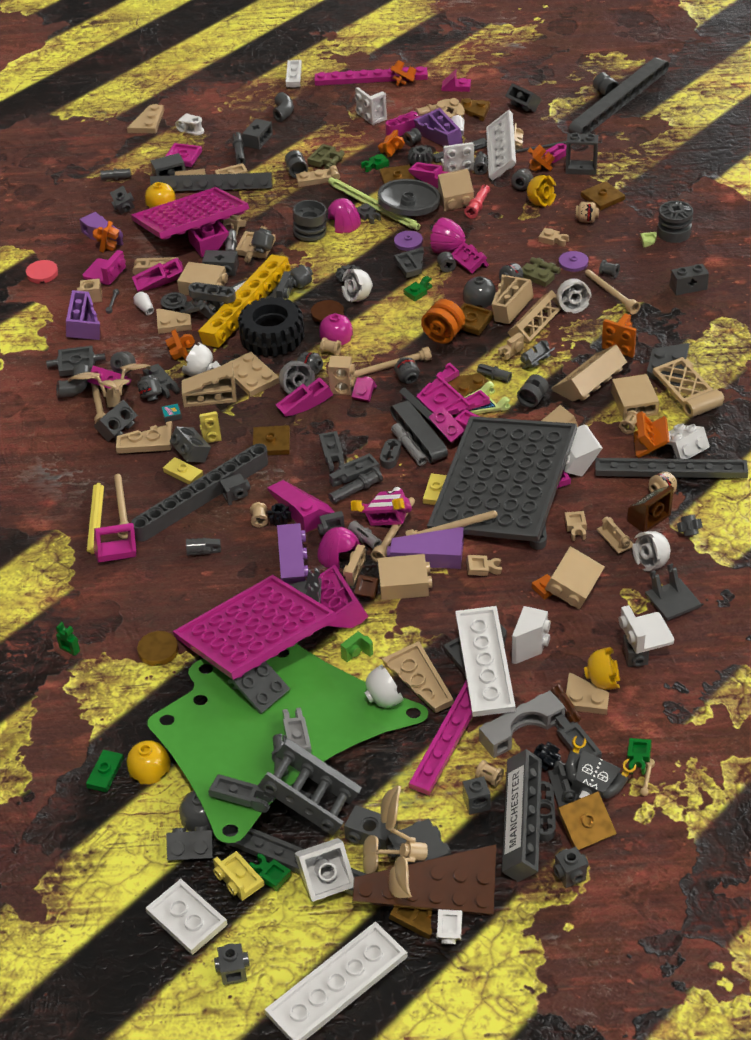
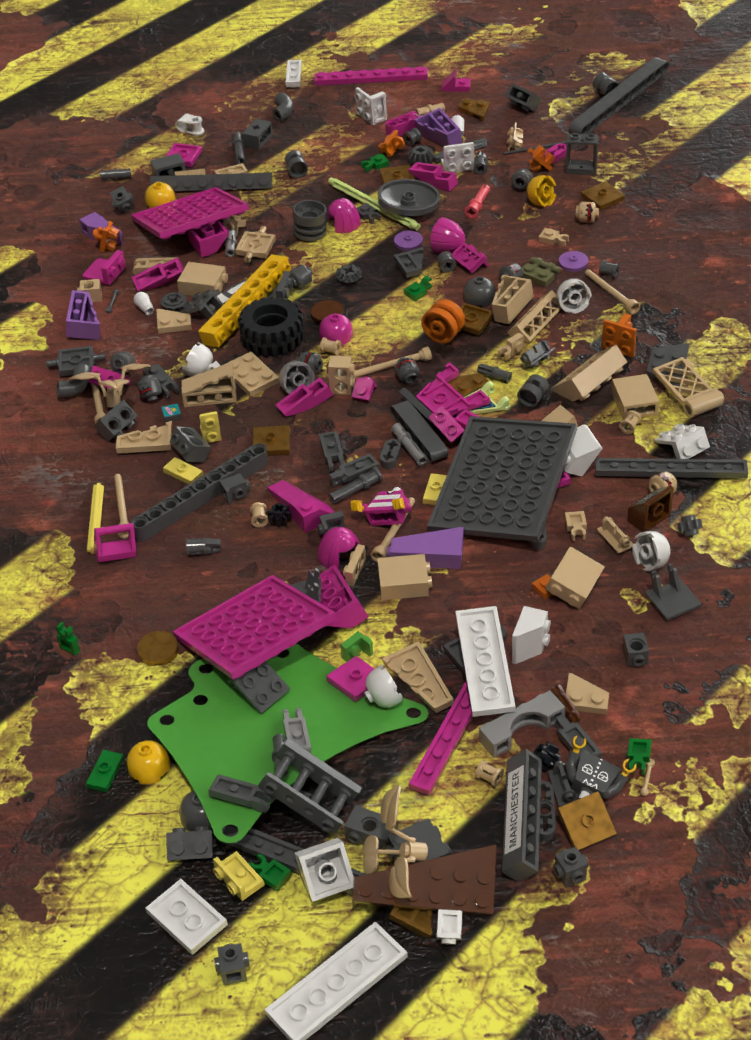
coral tile [26,260,58,284] -> none
tan wing [127,104,164,133] -> none
orange hips [165,329,195,360] -> none
dark grey beam [188,282,236,303] -> none
dark grey brick [202,250,239,276] -> none
dark grey head [251,228,274,253] -> none
medium lavender wedge [277,523,308,585] -> none
tan plate [296,165,340,187] -> none
olive plate [307,144,345,169] -> none
white cylinder [342,269,373,302] -> none
light grey pin [348,520,382,549] -> none
reddish brown tile [354,575,379,599] -> none
orange hips [390,60,416,86] -> none
tan piece [406,510,498,536] -> none
tan plate [435,98,465,118] -> none
tan slope [438,169,474,211] -> none
dark grey brick [462,776,491,815] -> none
tan plate [466,555,502,576] -> none
white plate [486,110,516,181] -> none
yellow cylinder [584,647,620,690] -> none
white bracket [618,605,674,654] -> none
orange bracket [634,411,670,458] -> none
yellowish green tile [640,232,657,247] -> none
dark grey wheel [657,201,693,243] -> none
dark grey brick [670,264,709,295] -> none
none -> dark pink plate [326,656,374,702]

